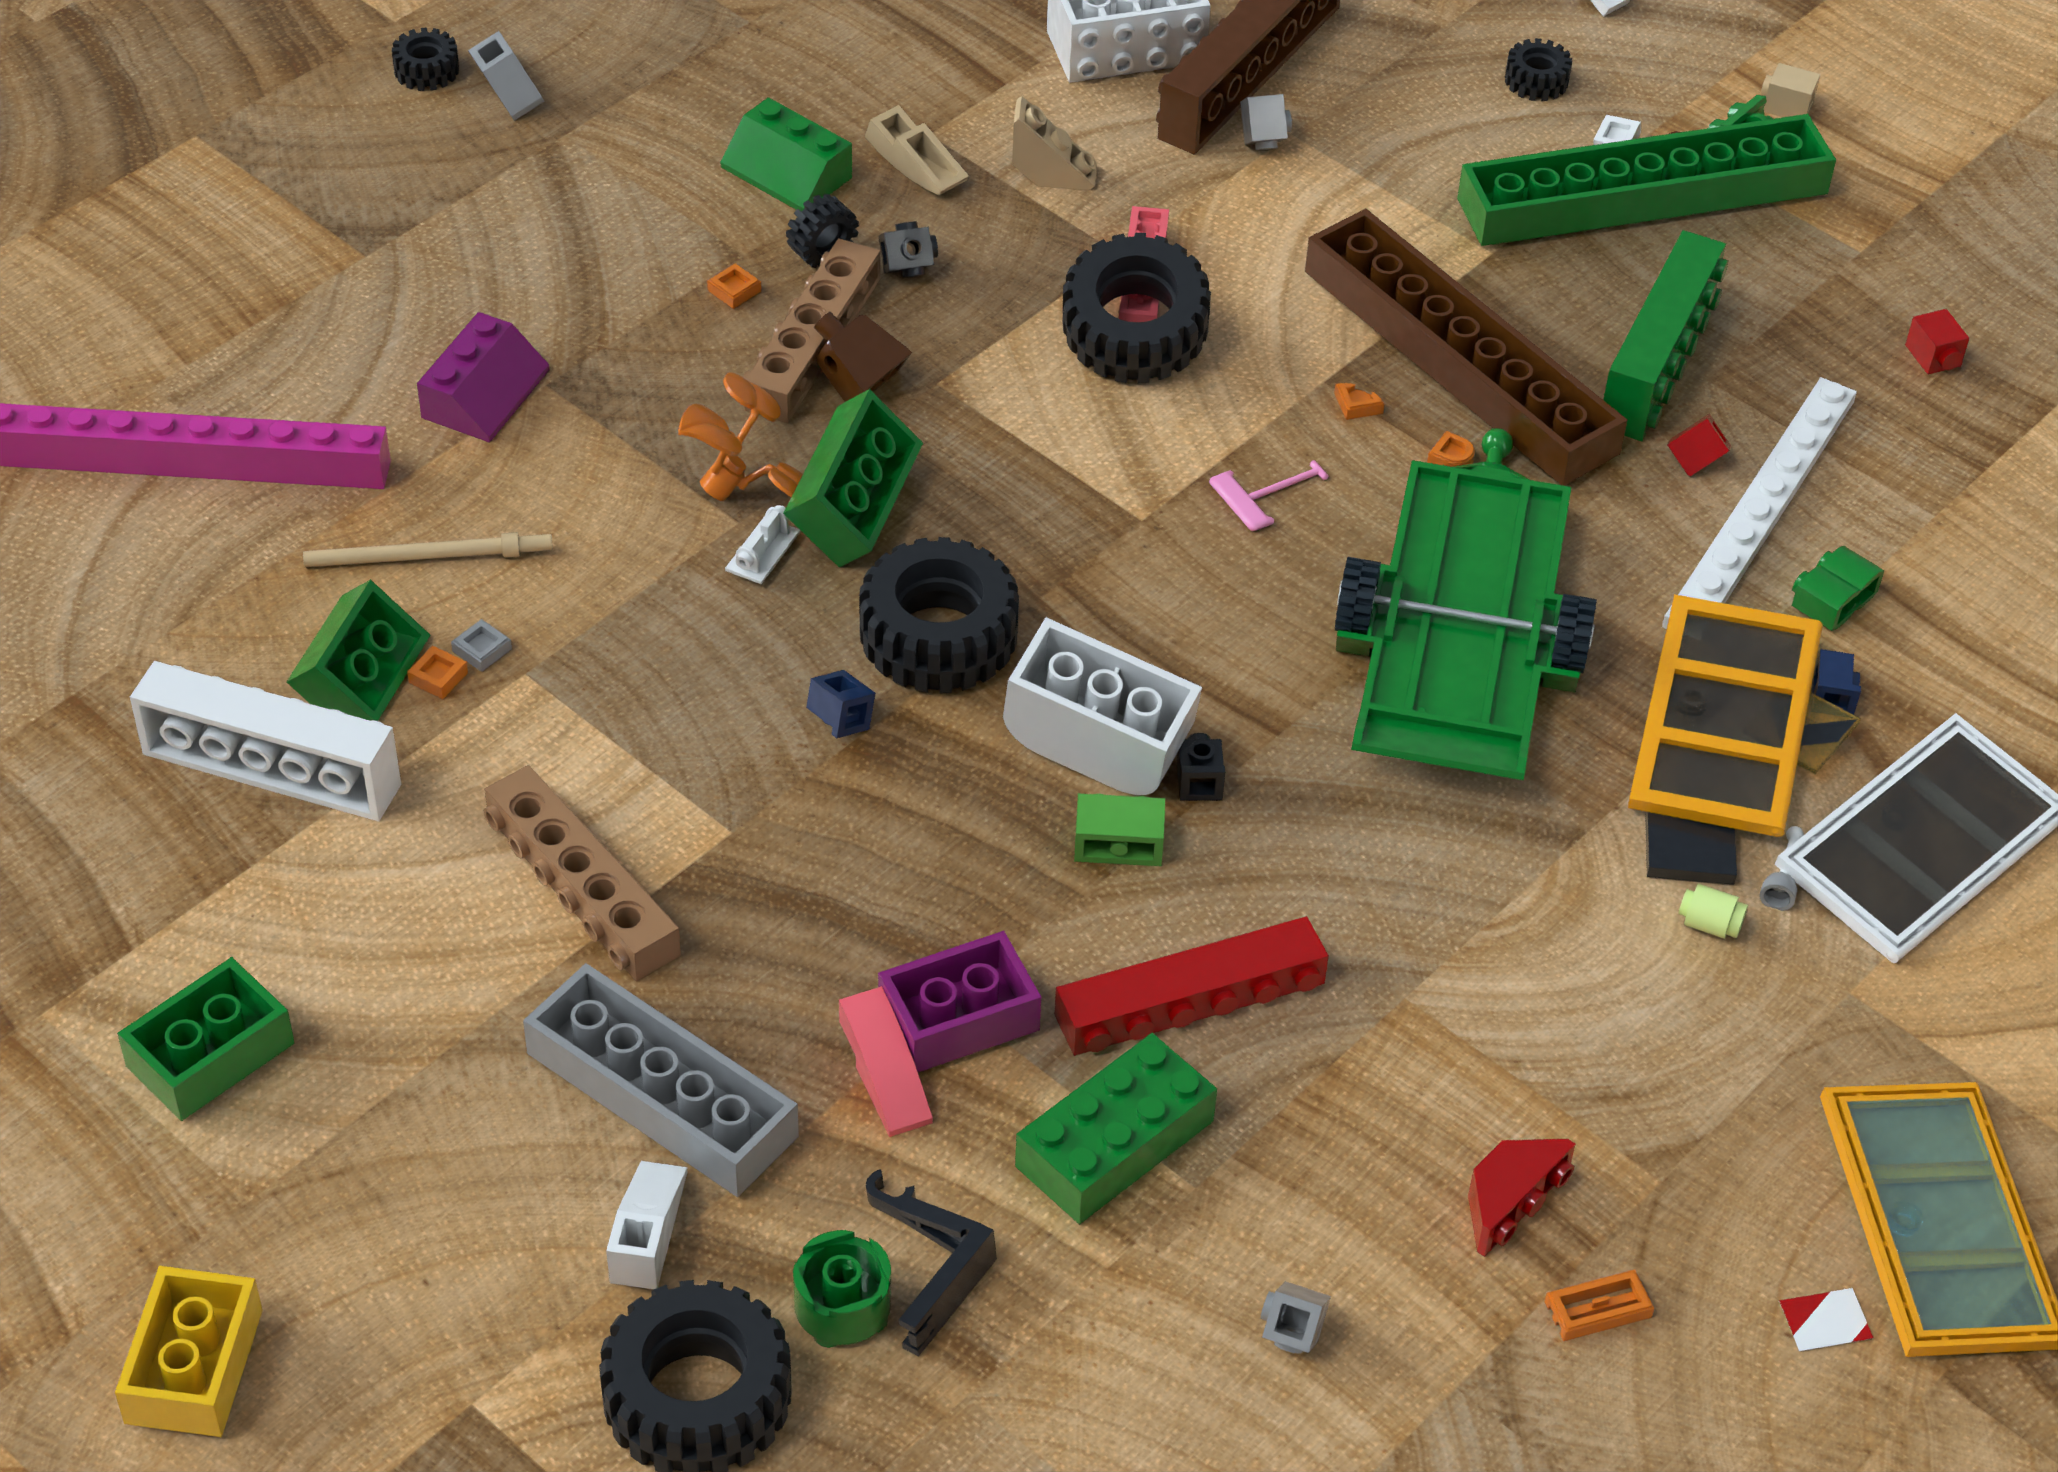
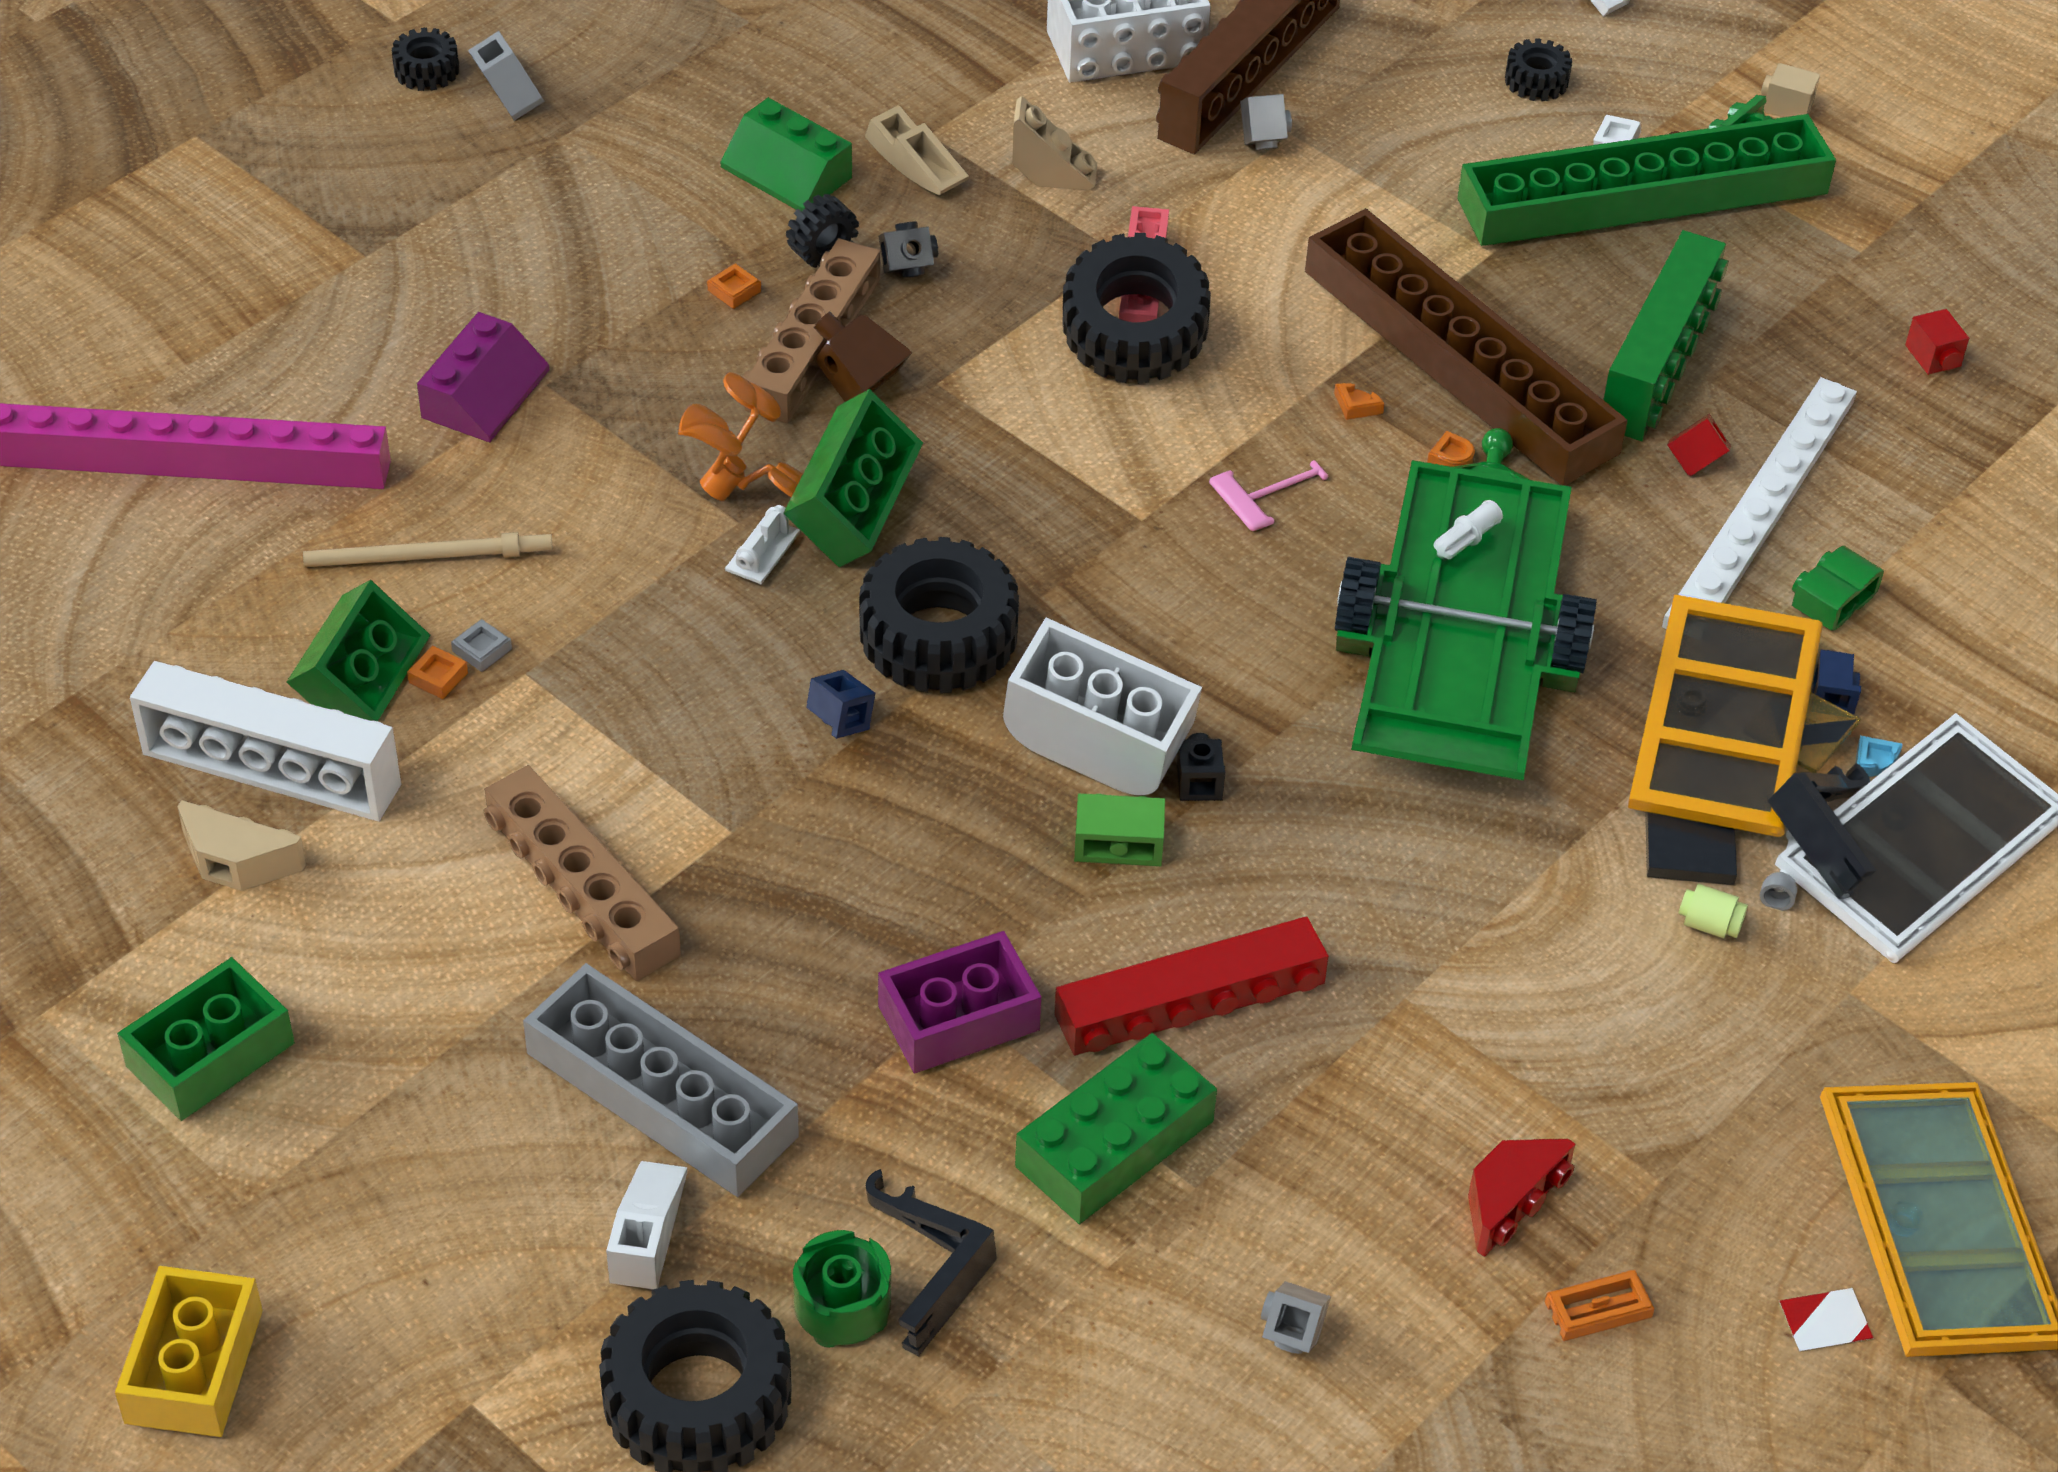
coral slope [839,986,933,1137] -> none
none -> tan slope [177,800,306,891]
none -> white axle [1434,500,1503,559]
none -> black hinge [1767,763,1877,899]
none -> medium azure tile [1855,735,1903,777]

